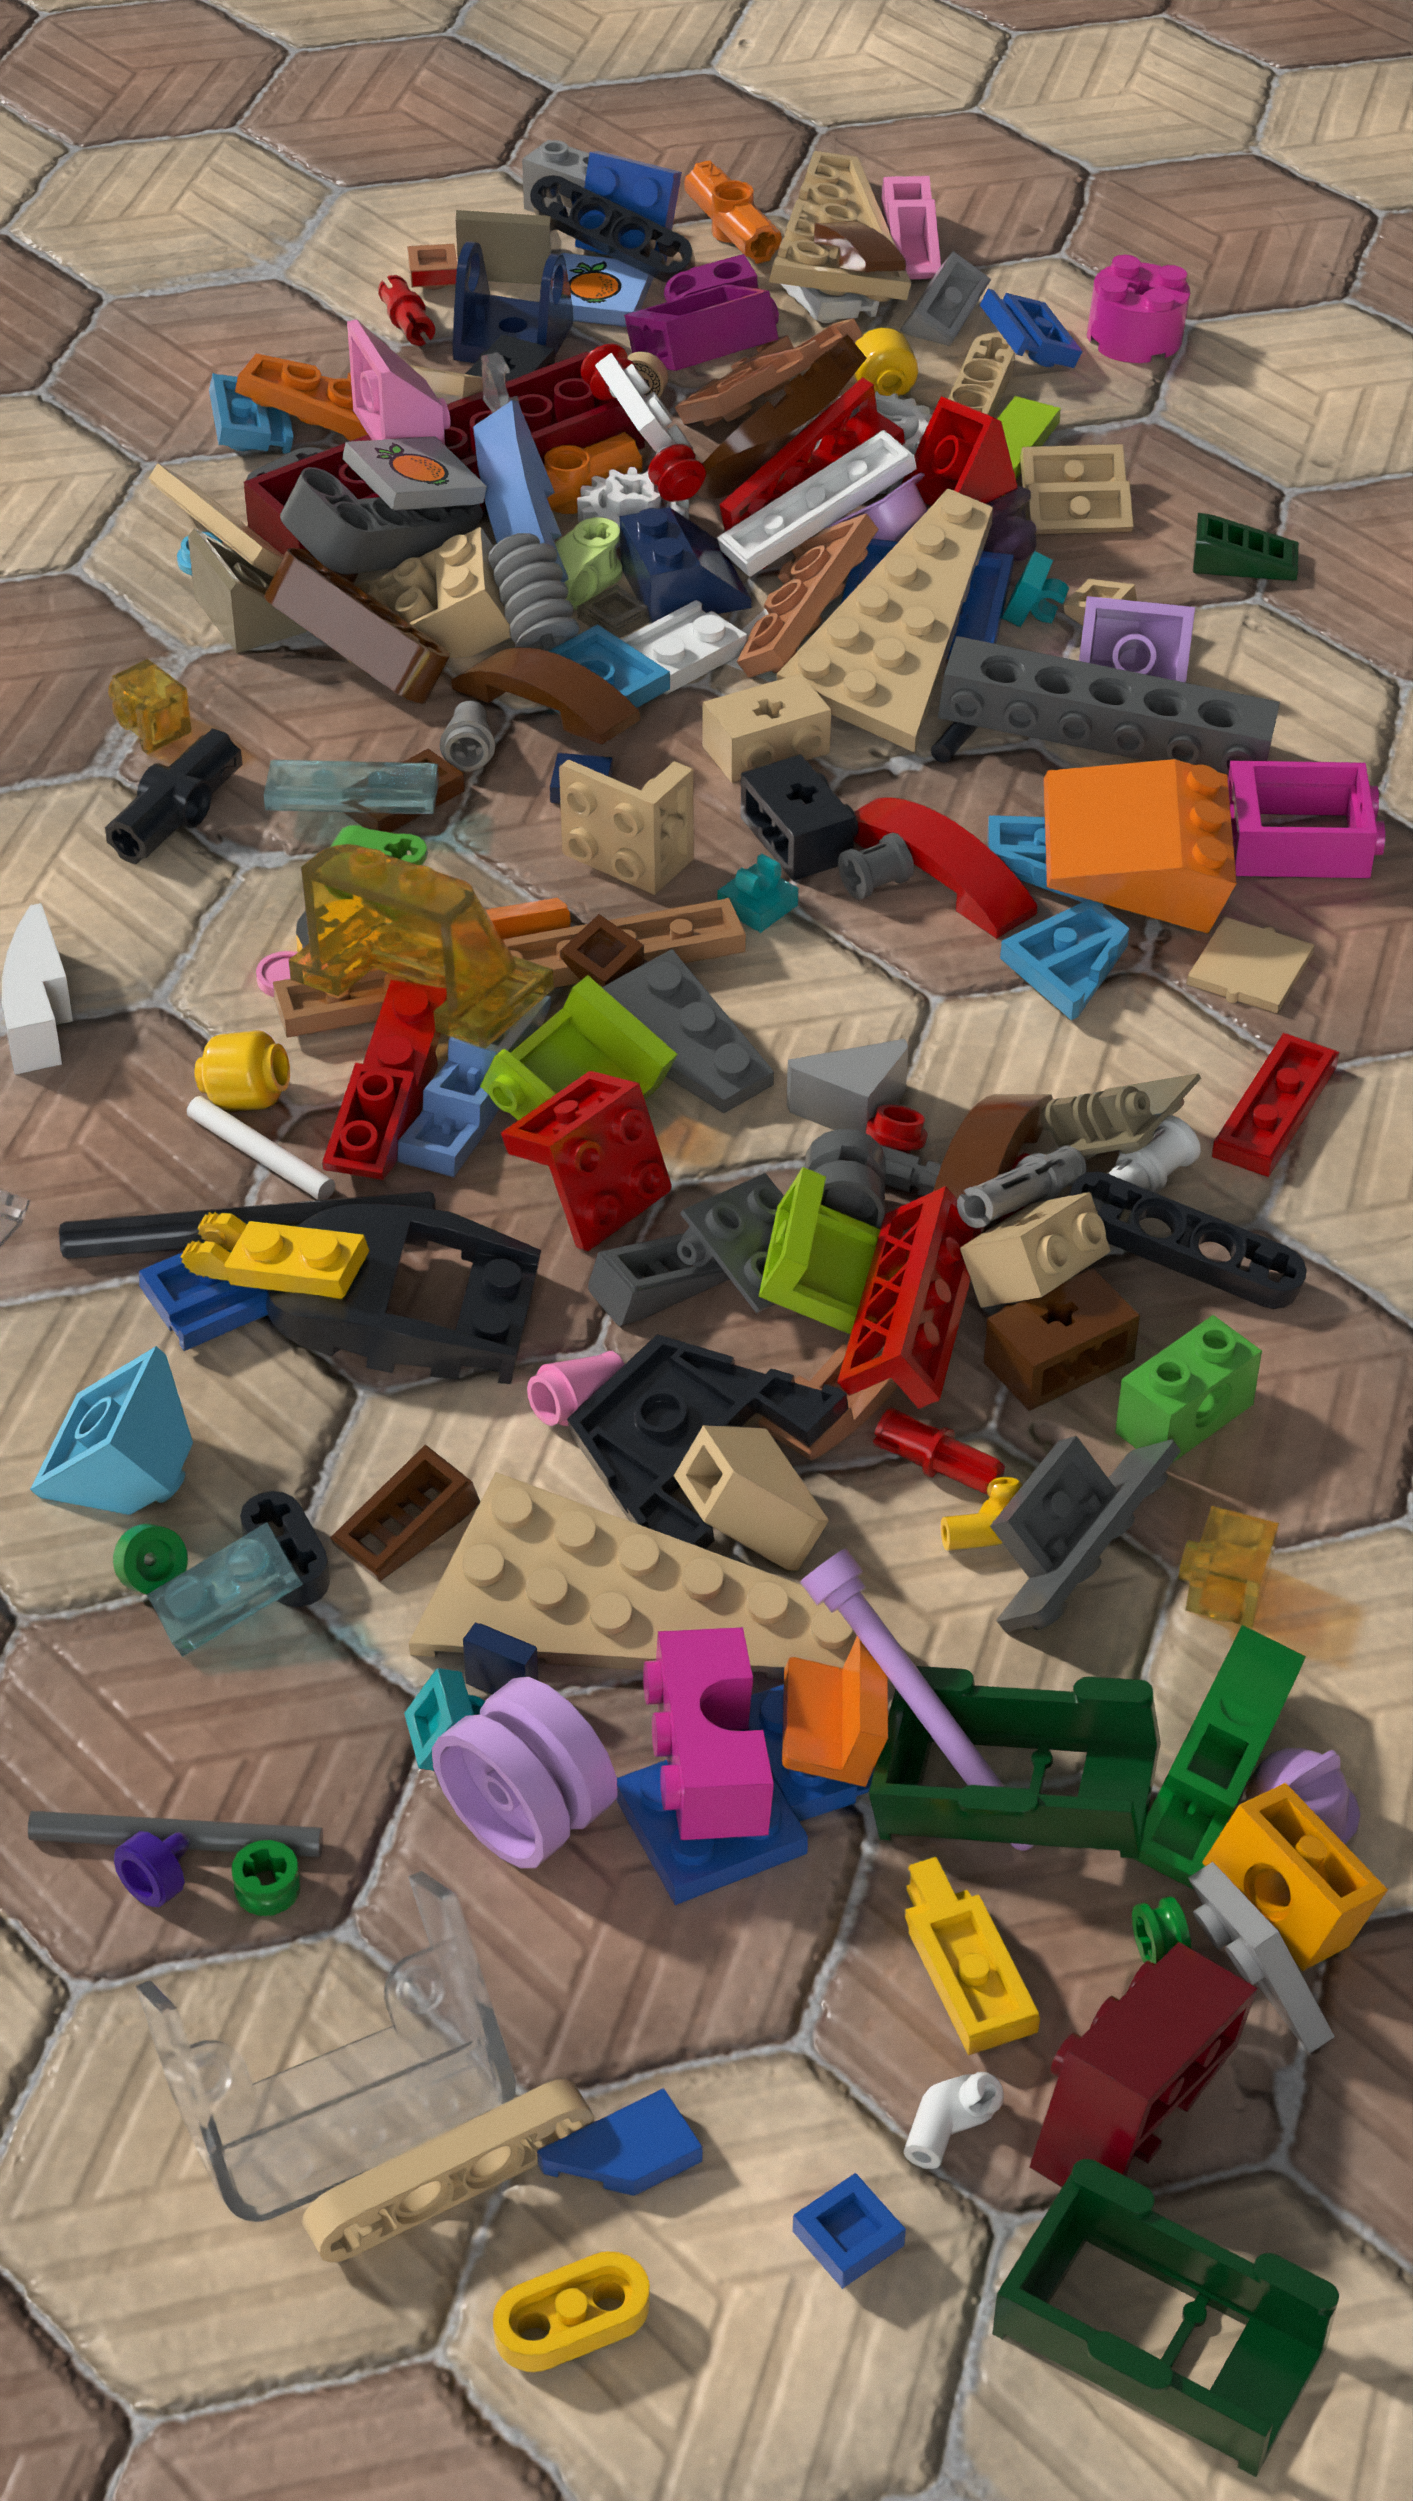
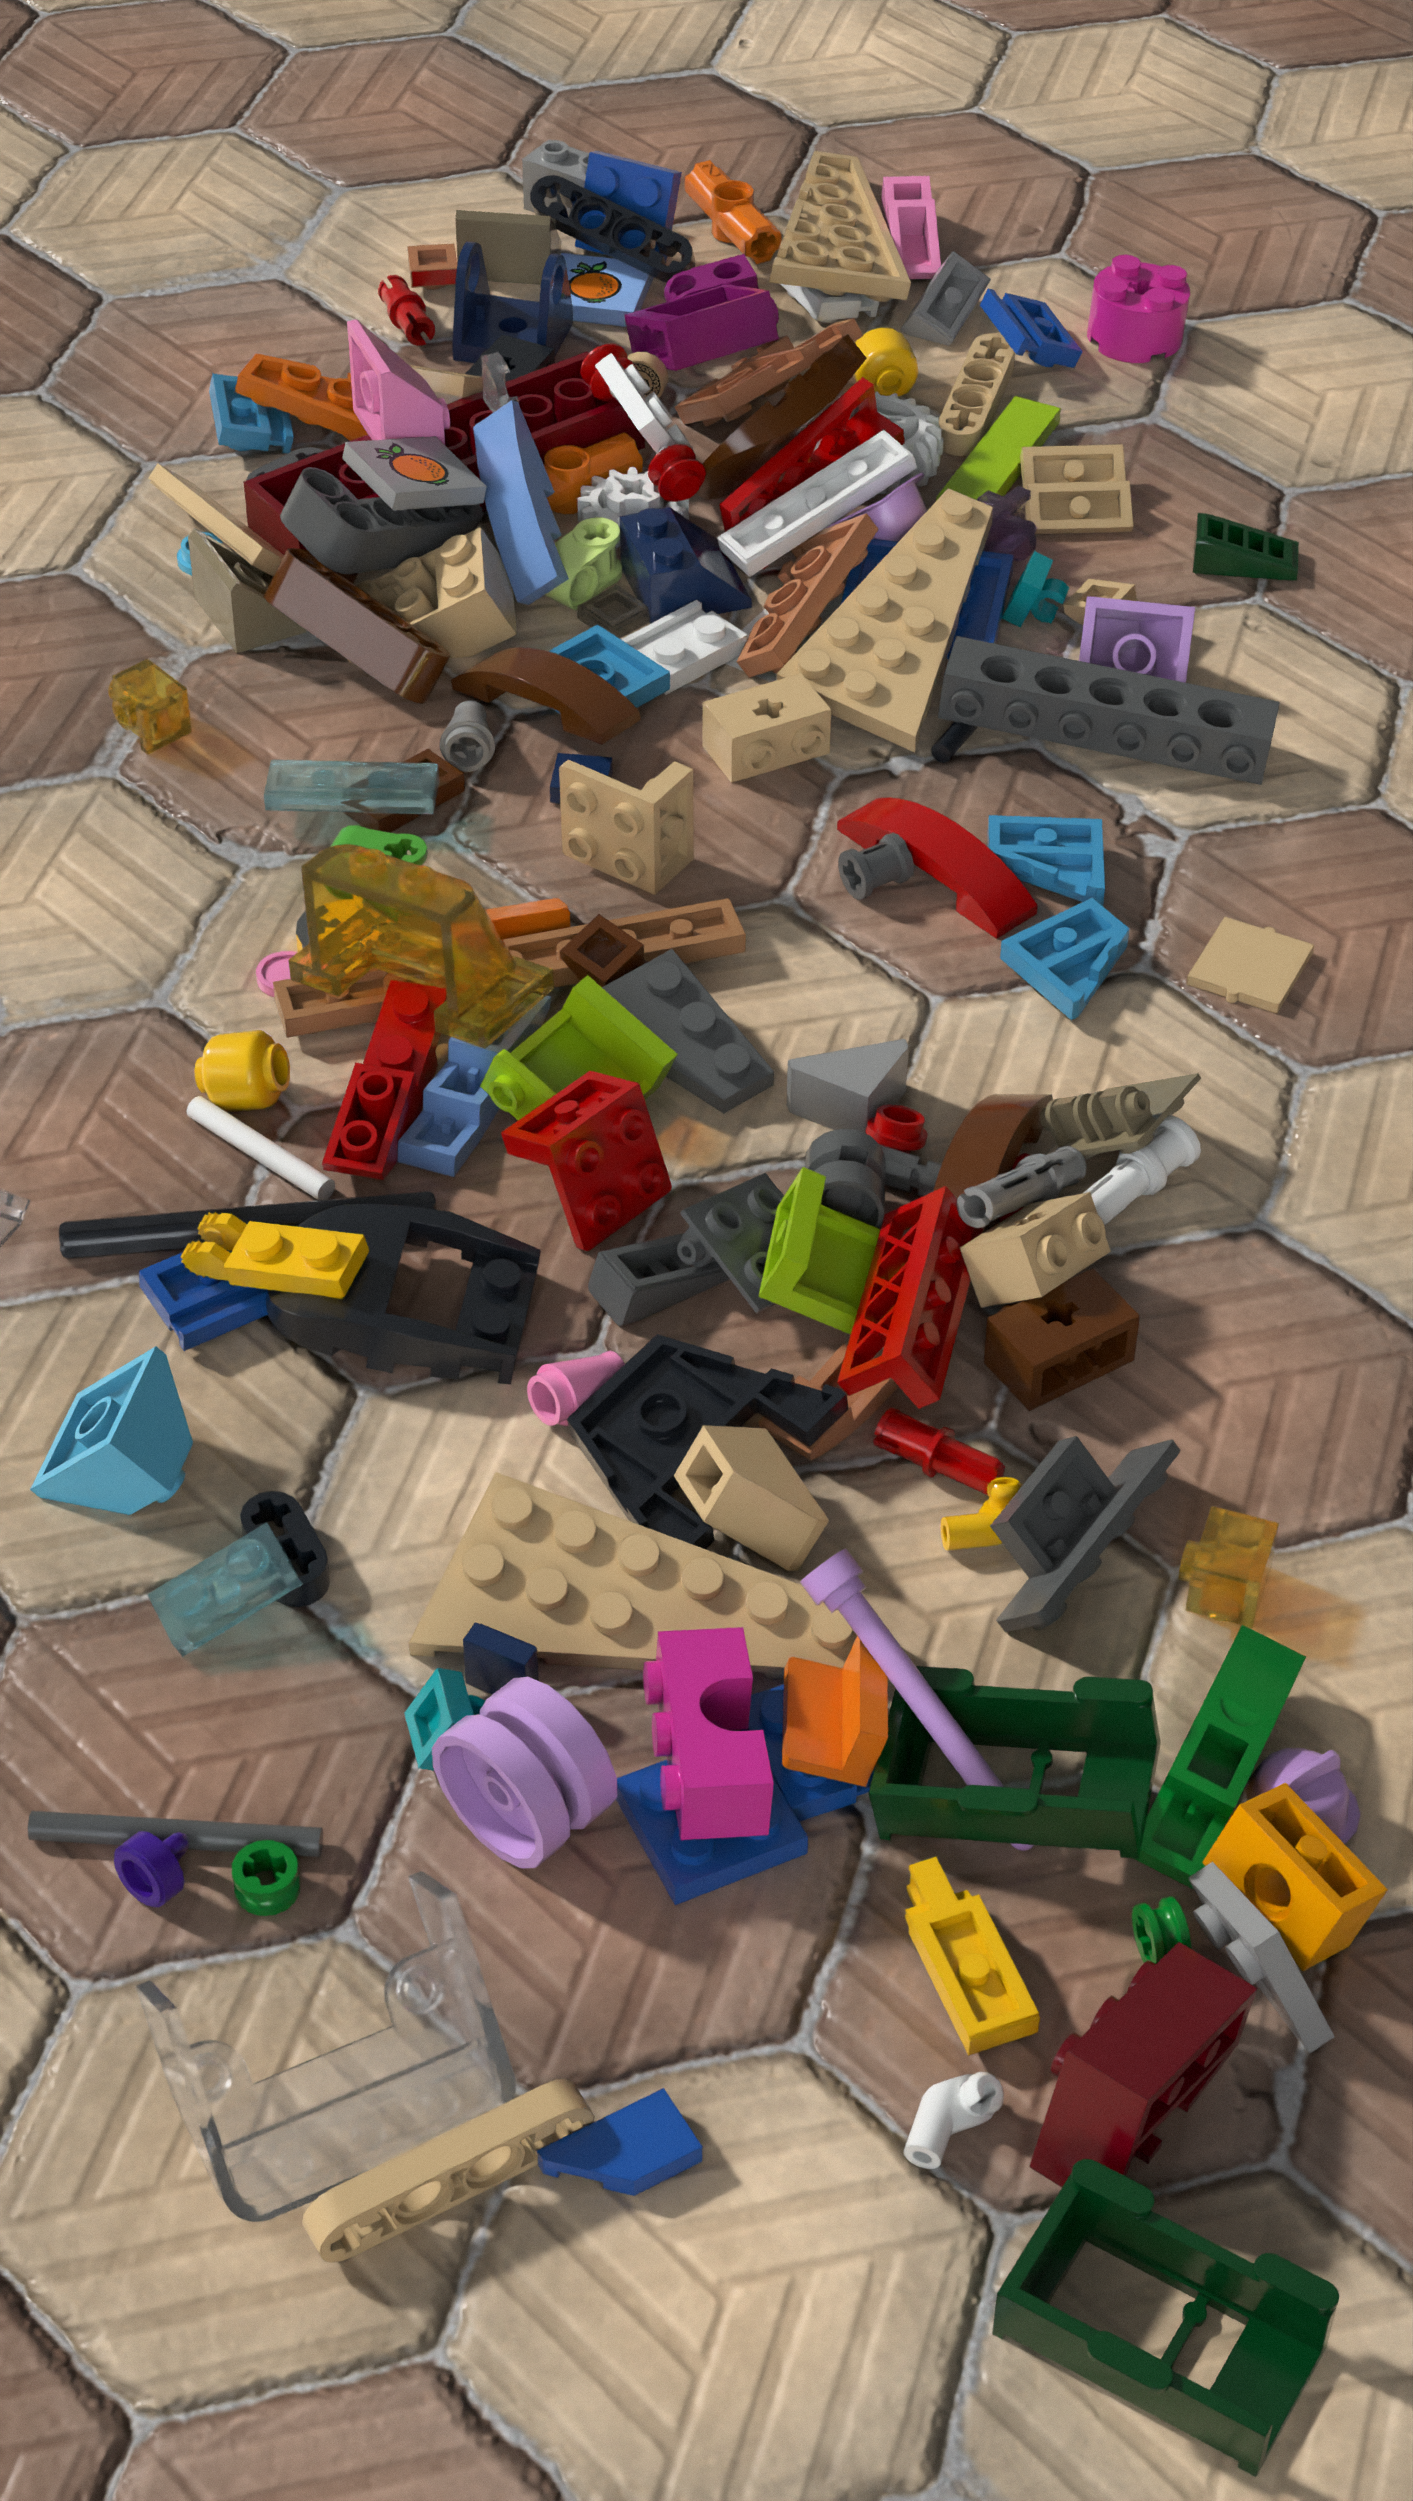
white slope [2,903,73,1075] -> none
black piece [105,728,243,864] -> none
green tile [113,1524,188,1596] -> none
reddish brown slope [330,1444,480,1582] -> none
light grey piece [488,533,579,651] -> none
yellow plate [493,2251,650,2372] -> none
teal tile [717,853,799,933] -> none
black brick [740,754,858,881] -> none
blue plate [792,2173,906,2289] -> none
reddish brown slope [814,222,906,272] -> none
red slope [901,396,1018,506] -> none
orange slope [1044,759,1237,934] -> none
black beam [1069,1171,1307,1309] -> none
bright green brick [1115,1315,1262,1464] -> none
red tile [1211,1033,1339,1178] -> none
dark pink window [1228,761,1385,878] -> none

